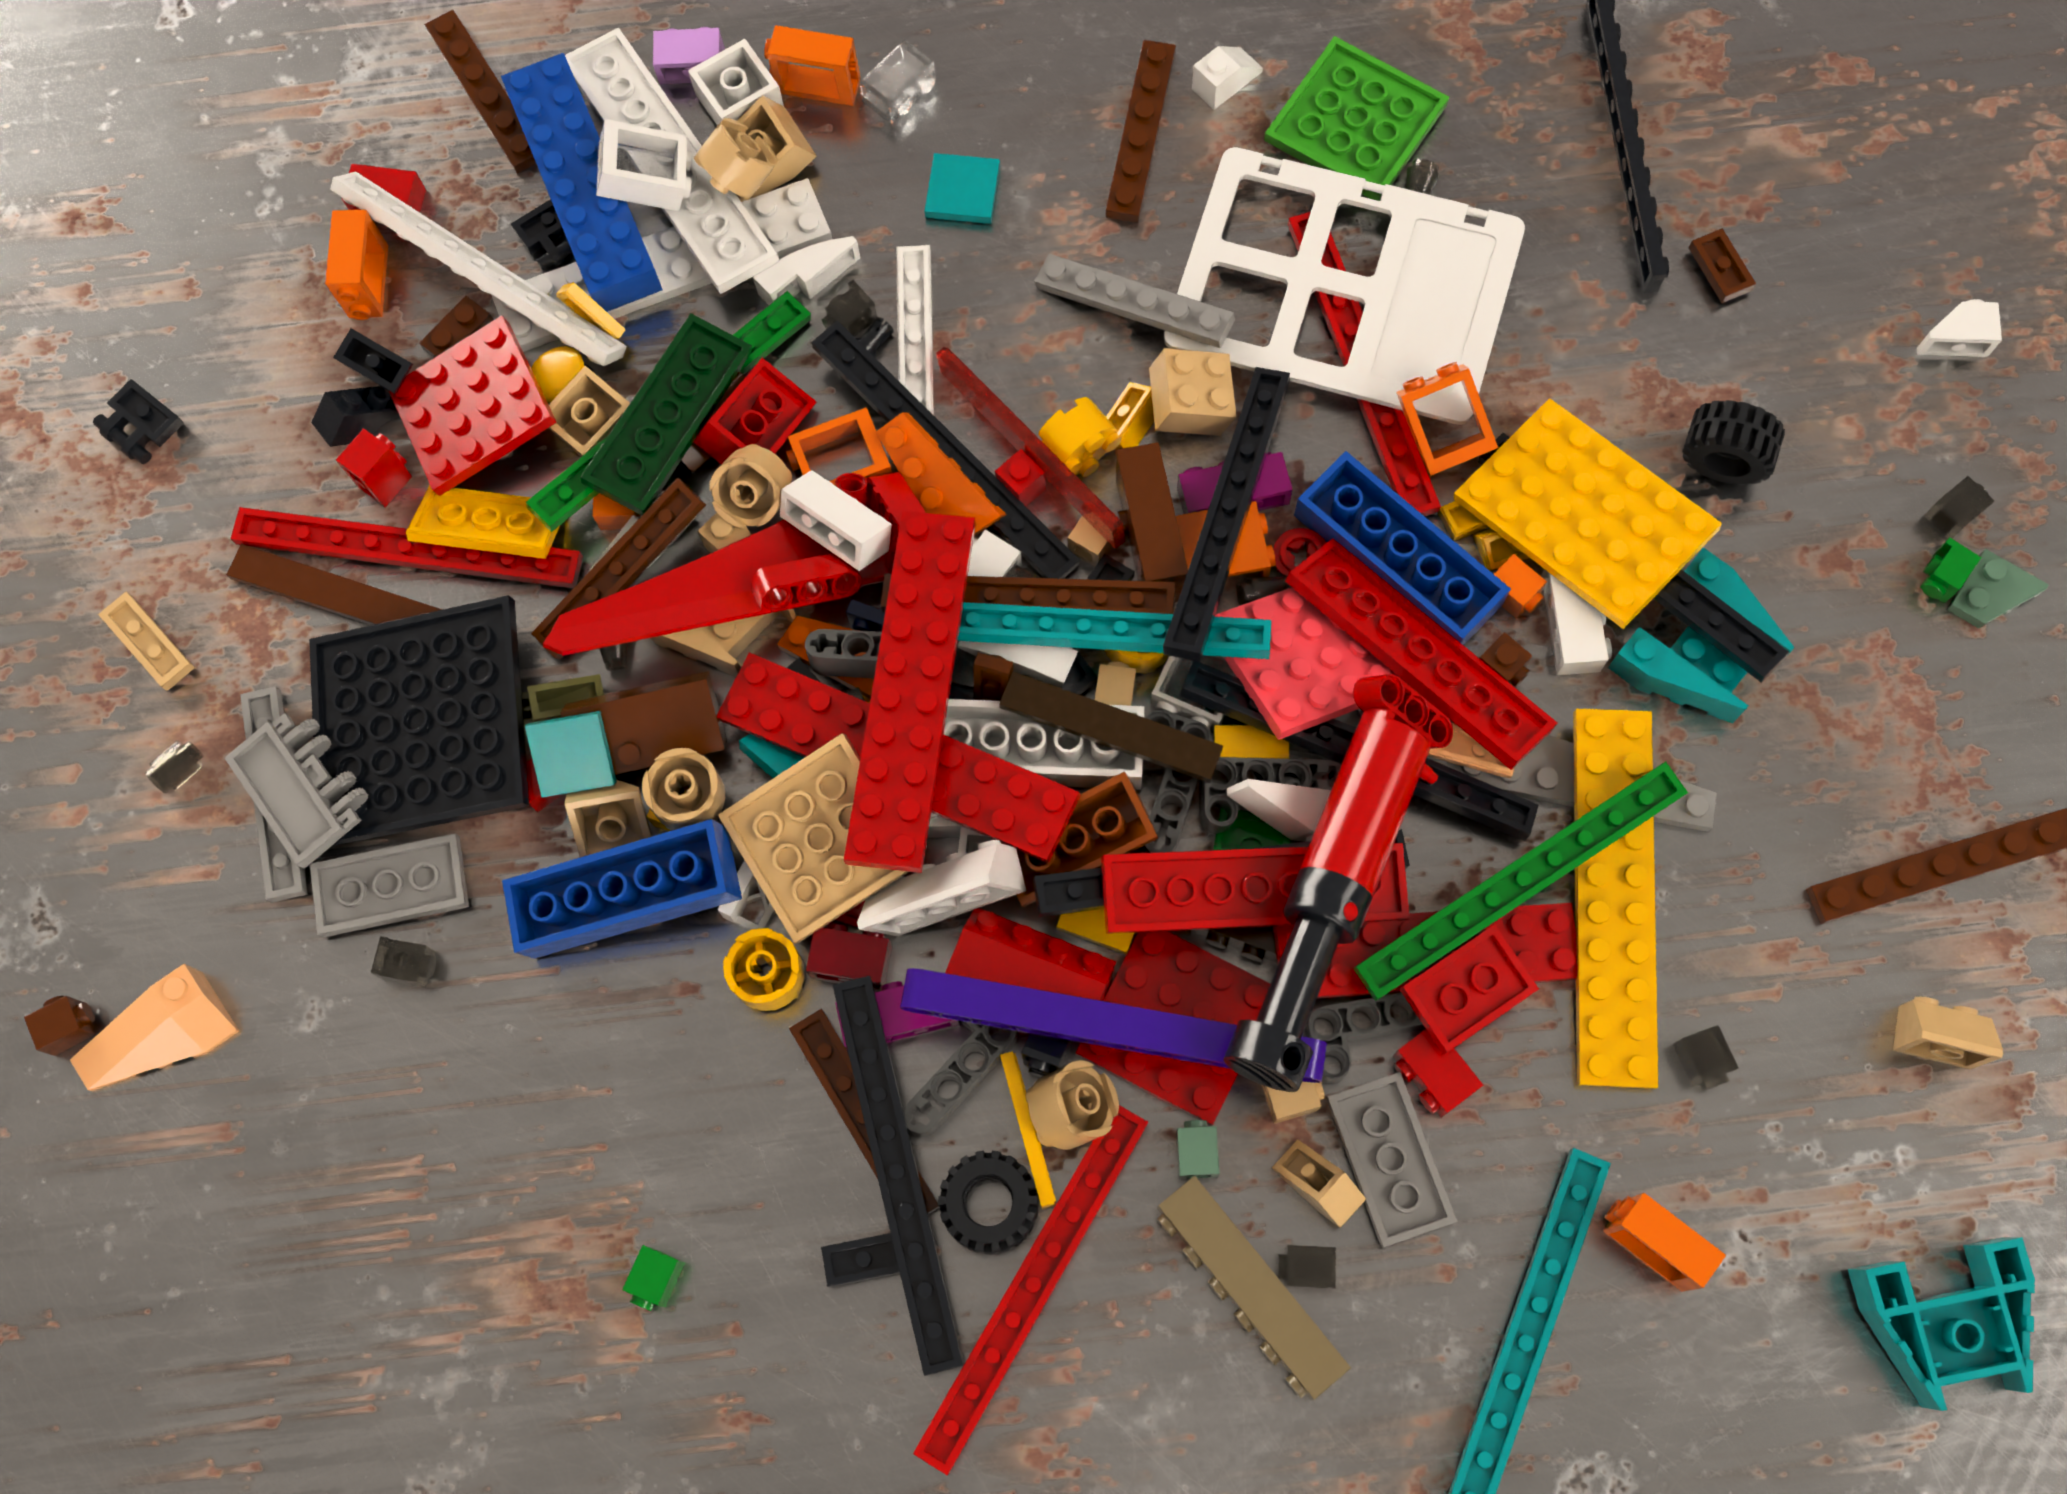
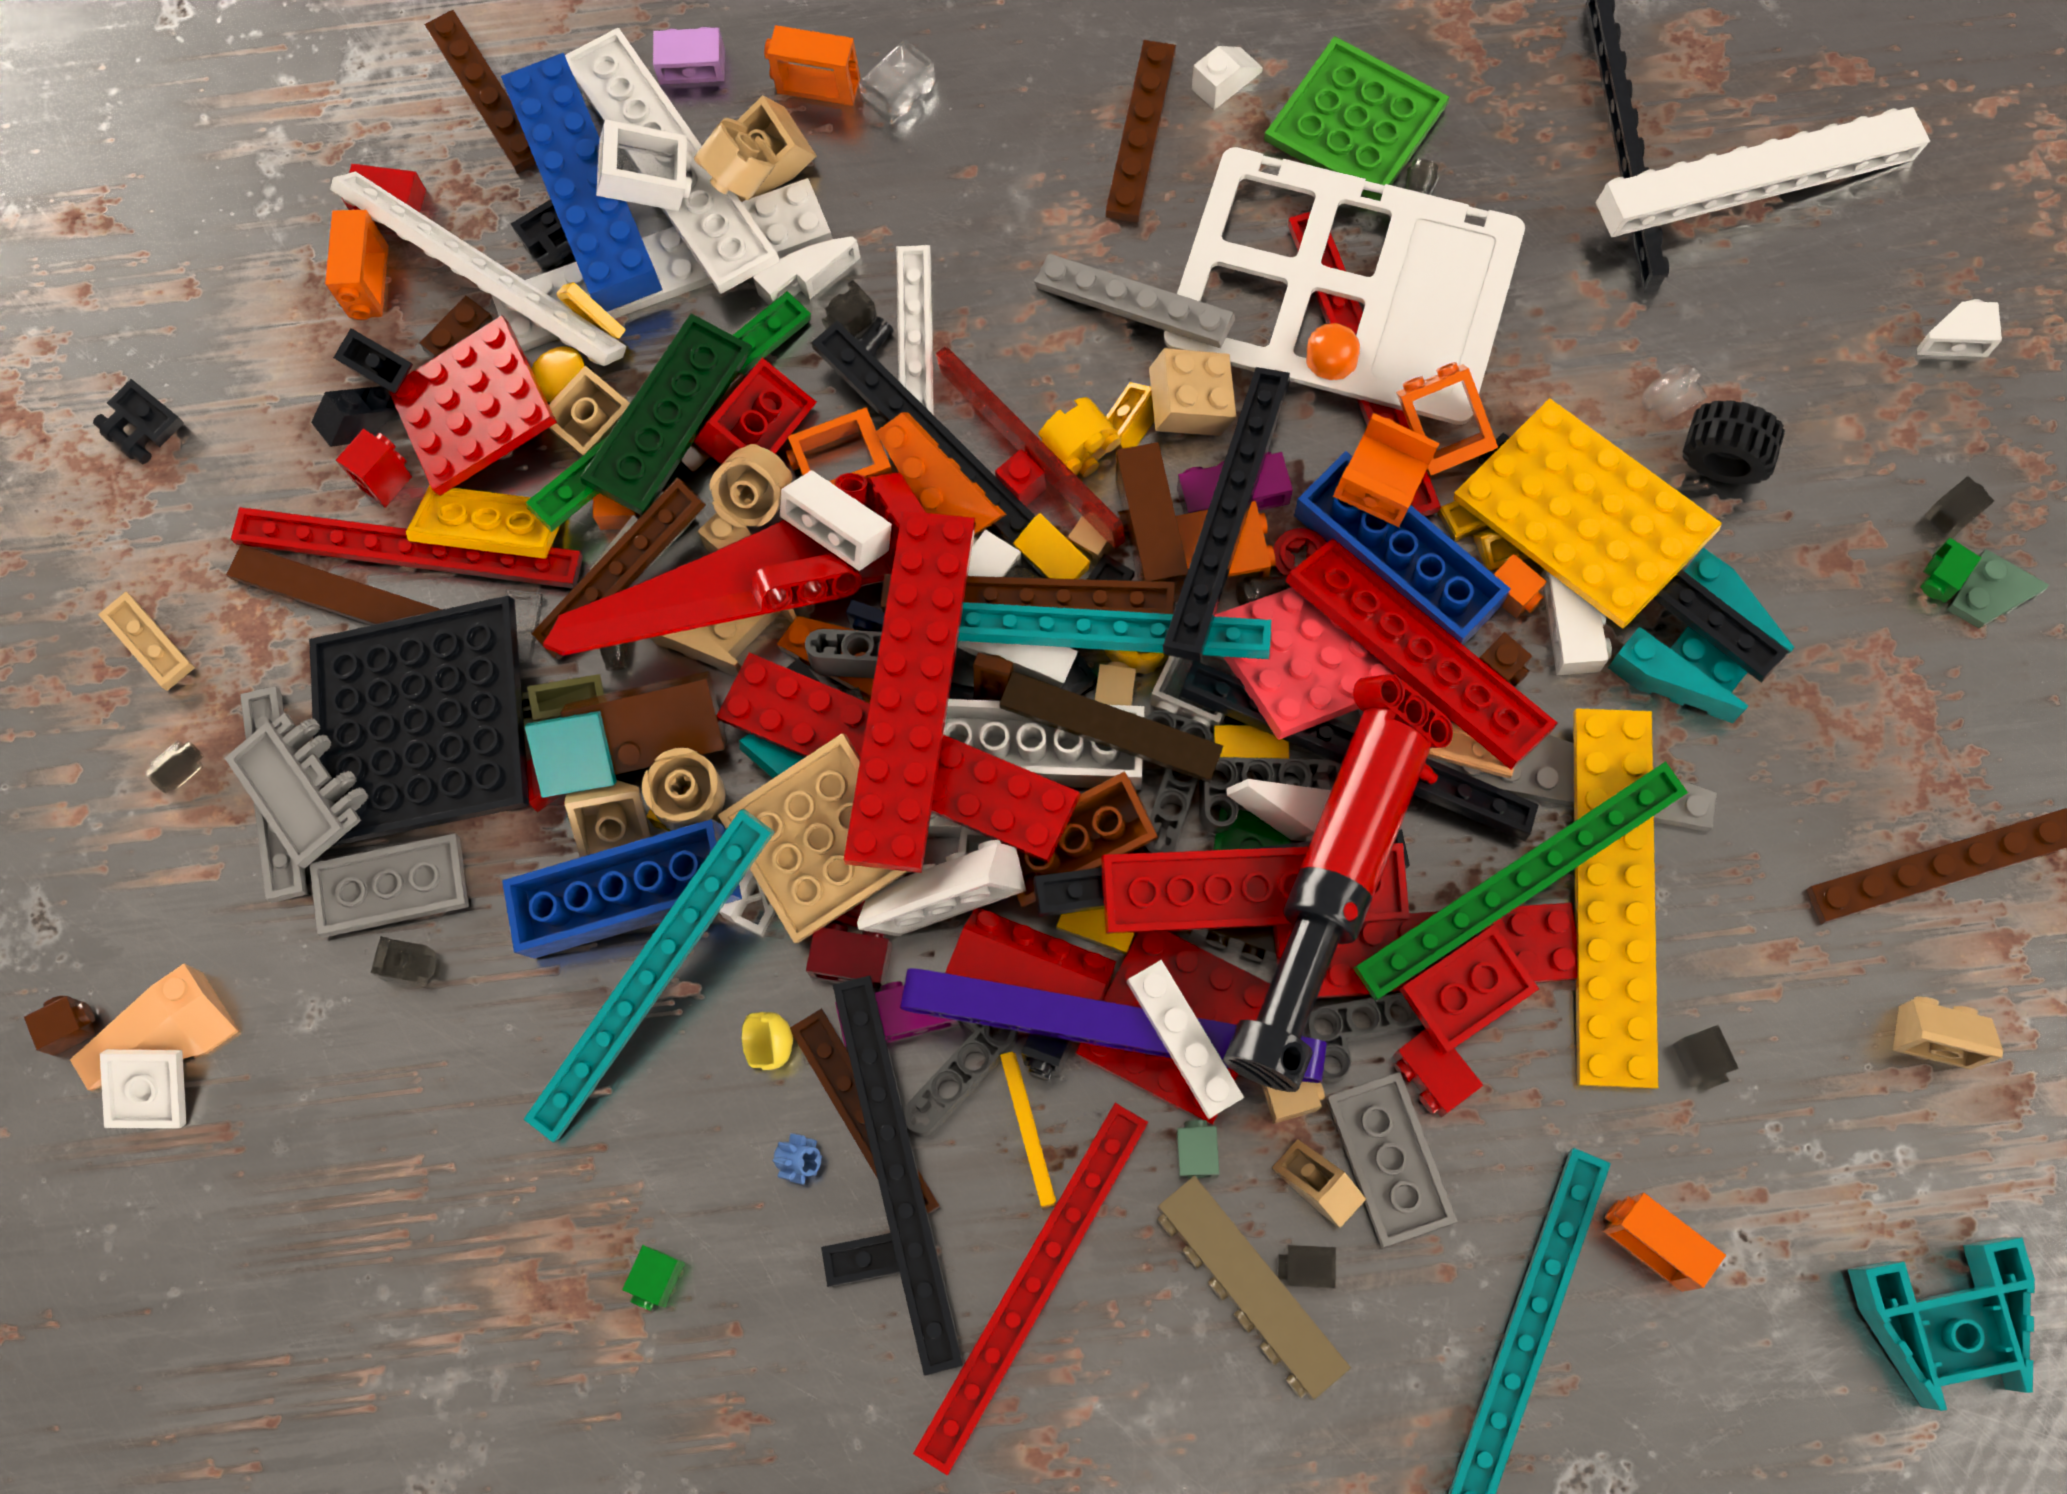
white brick [688,39,784,125] -> none
yellow brick [723,928,805,1011] -> none
teal tile [924,153,1000,224] -> none
black tyre [938,1150,1038,1254] -> none
tan brick [1026,1060,1119,1150] -> none
reddish brown plate [1688,228,1756,303] -> none
none -> white plate [100,1049,186,1128]
none -> clear tile [505,589,544,663]
none -> teal plate [524,809,775,1143]
none -> light yellow hair [741,1012,793,1070]
none -> medium blue gear [773,1133,822,1184]
none -> yellow slope [1013,513,1090,579]
none -> white plate [1126,960,1244,1119]
none -> orange hair [1306,323,1360,380]
none -> orange panel [1333,413,1440,527]
none -> white brick [1595,107,1930,238]
none -> clear piece [1642,365,1708,422]

